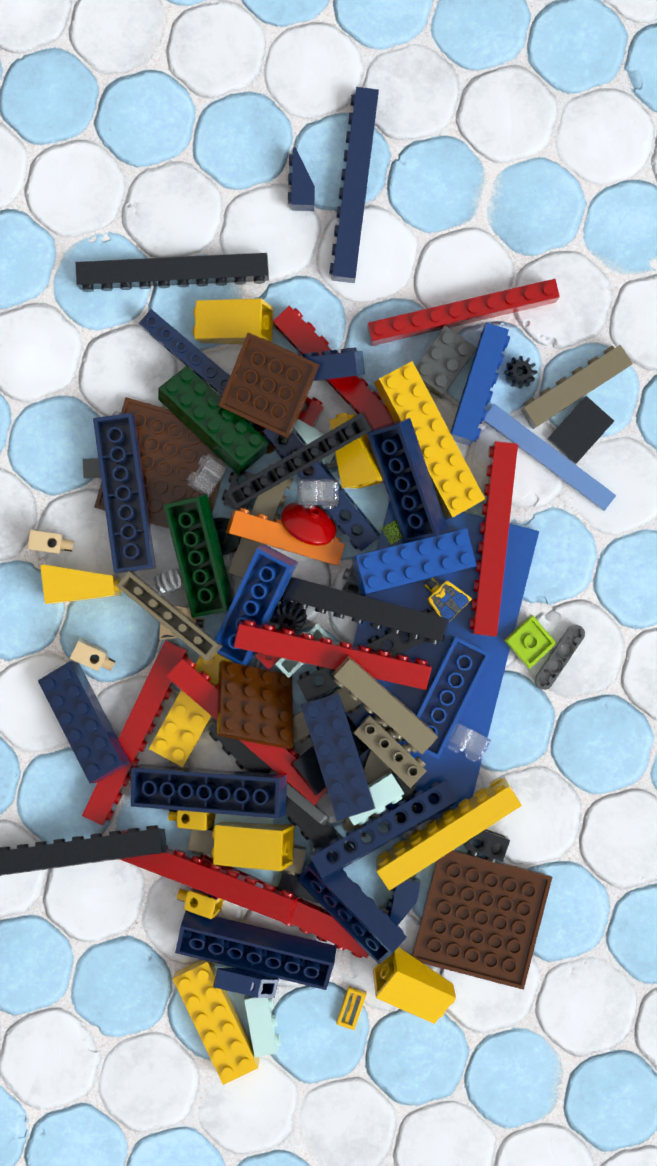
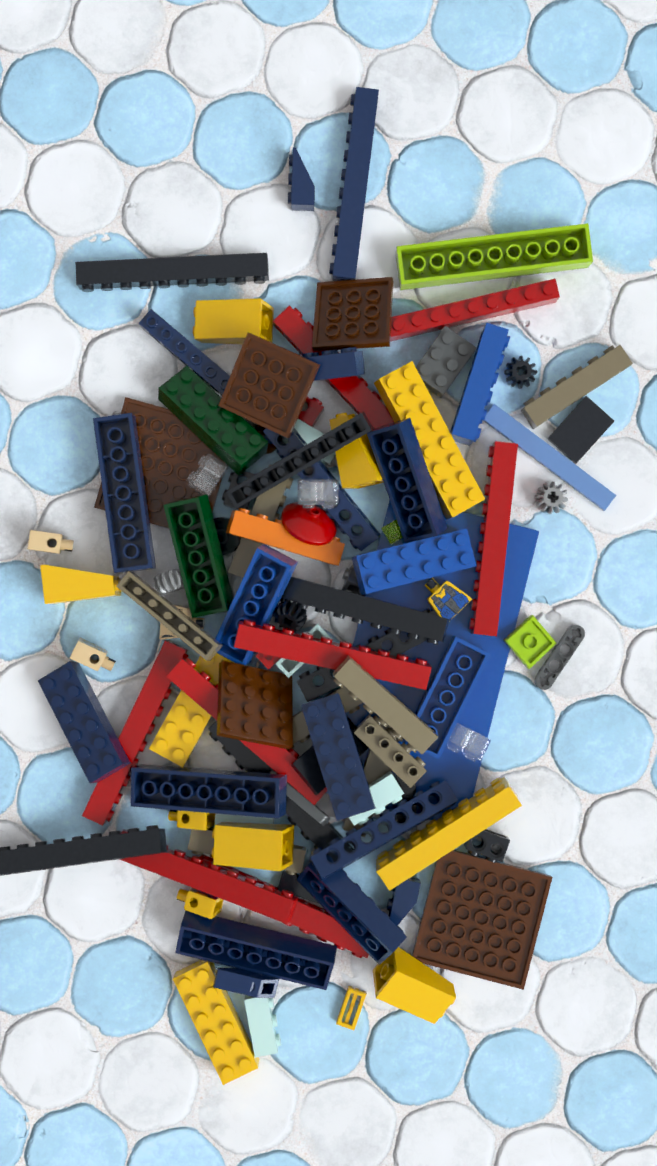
dark grey tile [83,458,101,479] -> none
none -> reddish brown plate [312,277,394,351]
none -> lime brick [395,223,593,290]
none -> light grey gear [535,482,568,514]

